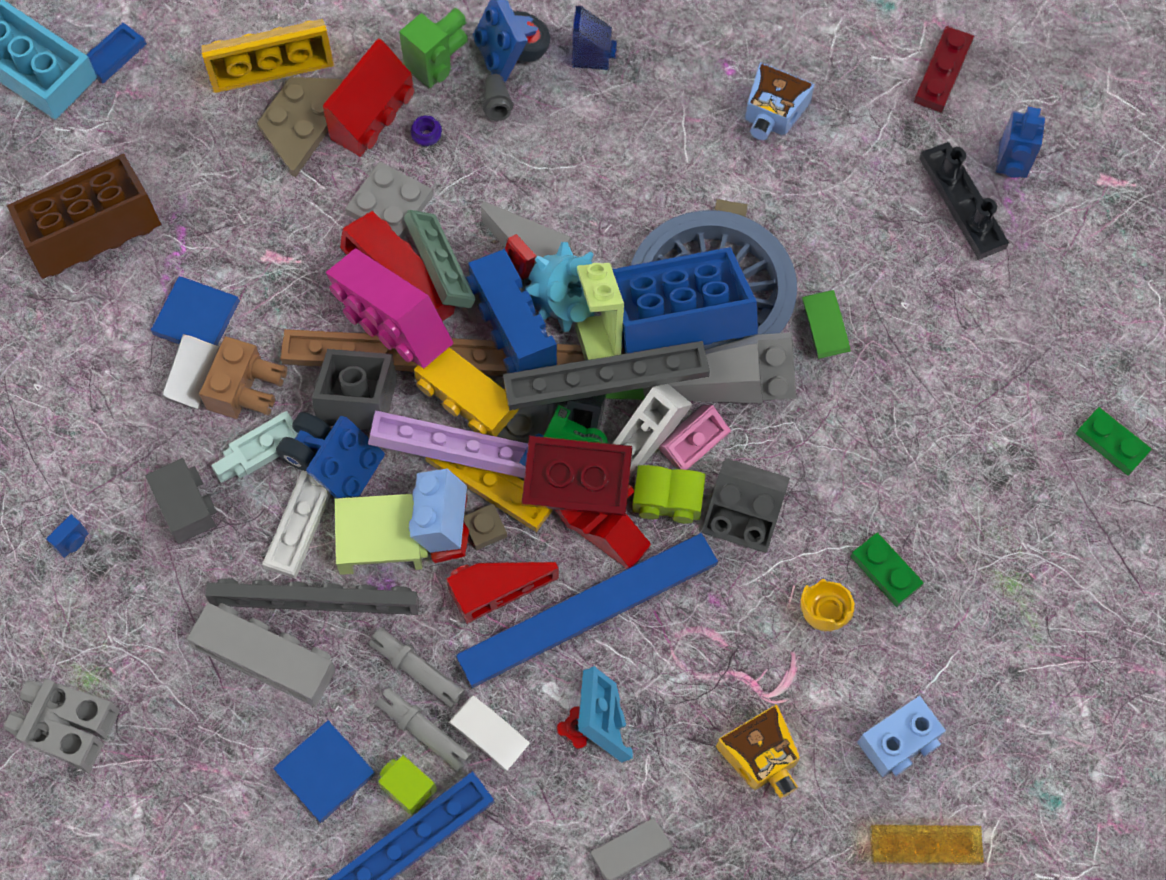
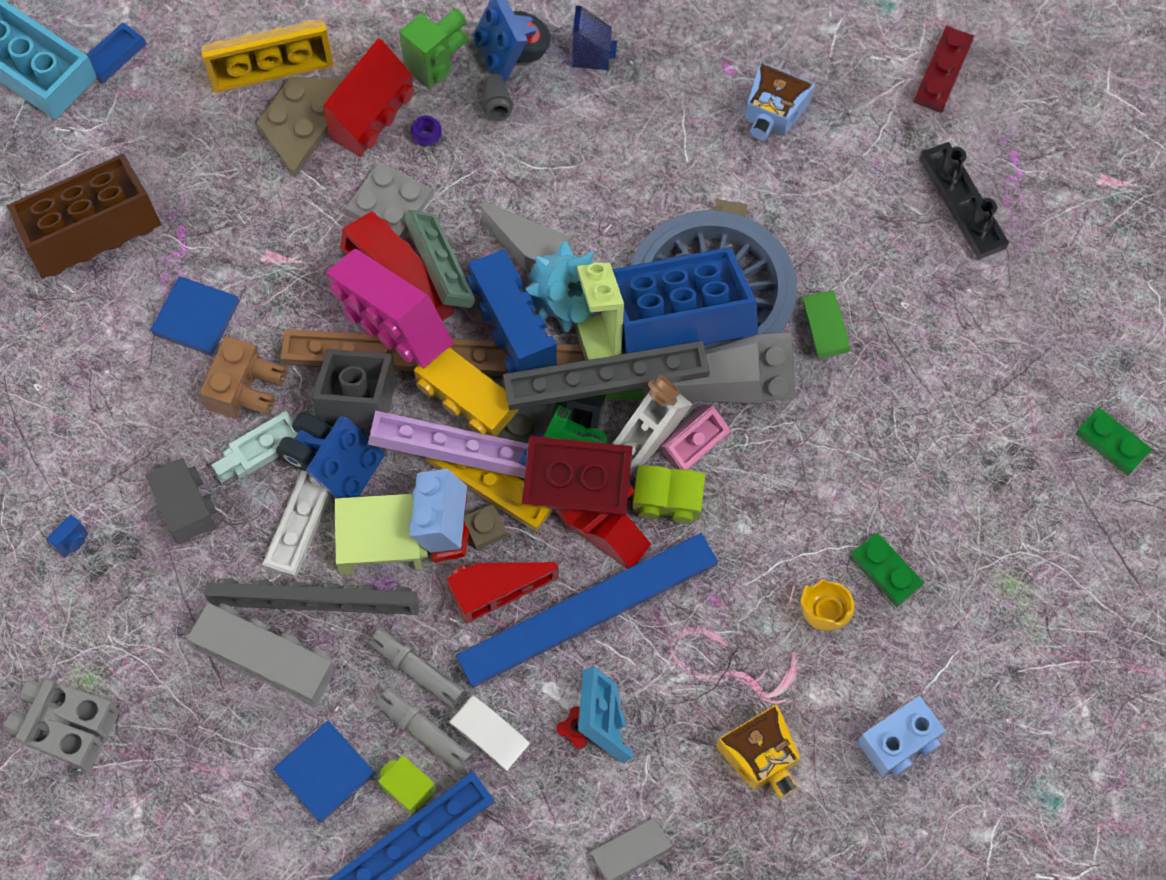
slope [162,334,220,410] -> none
red tile [505,234,536,281] -> none
dark grey slope [702,458,790,553] -> none
clear yellow plate [869,825,984,865] -> none
blue hinge [996,106,1045,178] -> none
none -> medium nougat plate [648,375,680,406]

